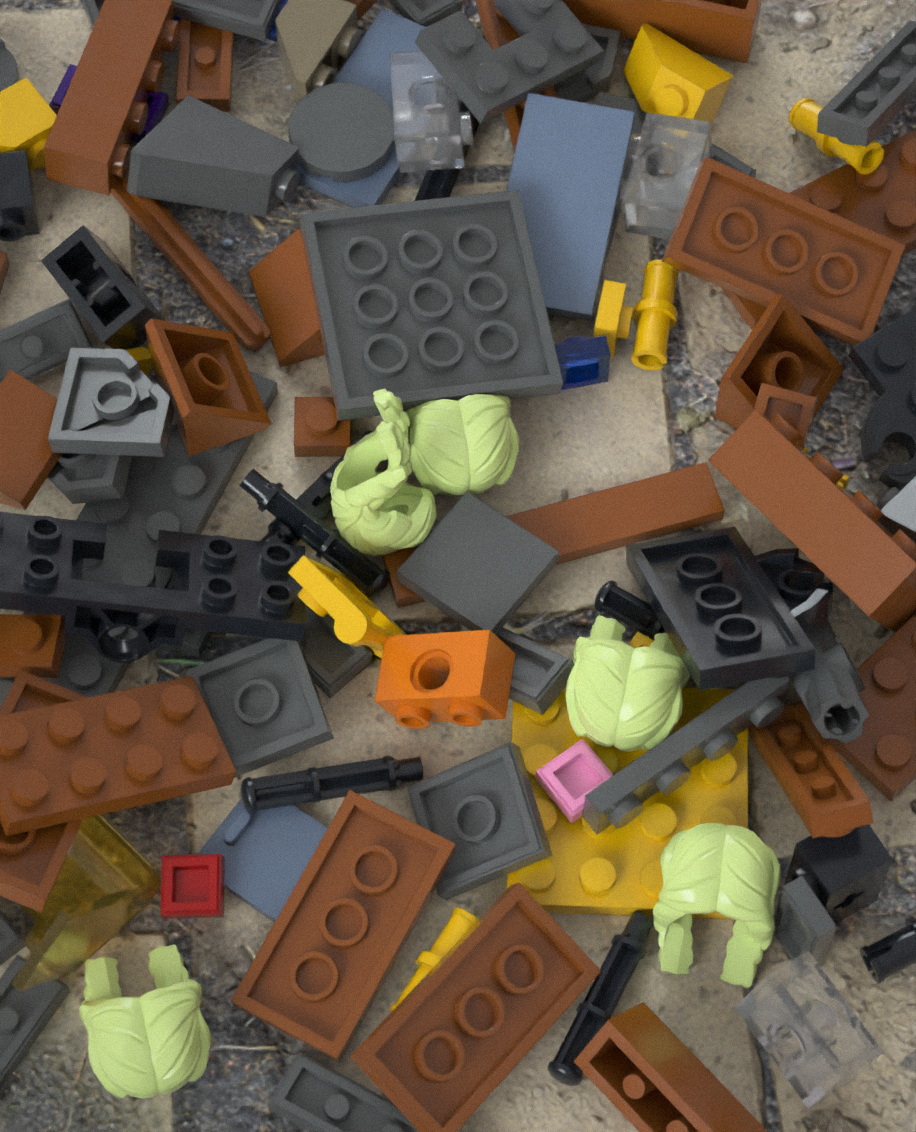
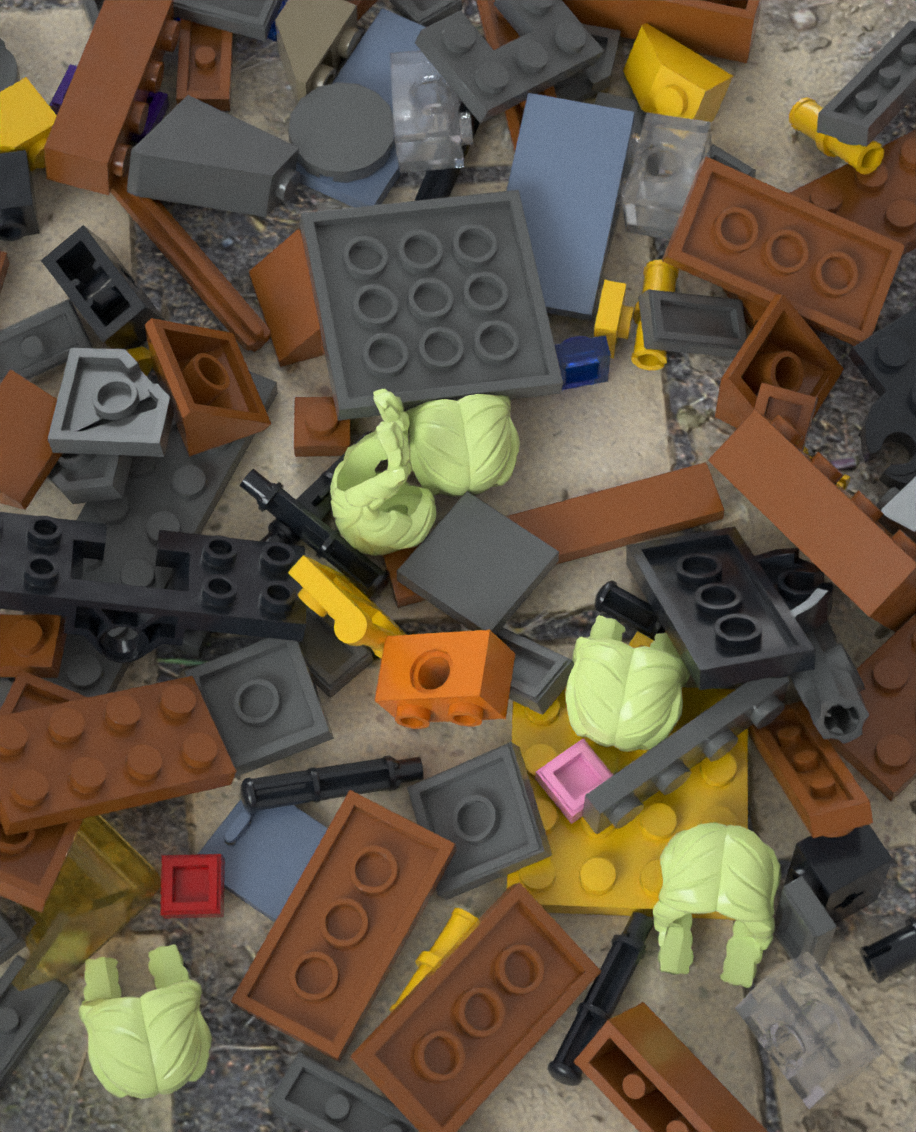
none -> dark grey tile [638,289,747,358]

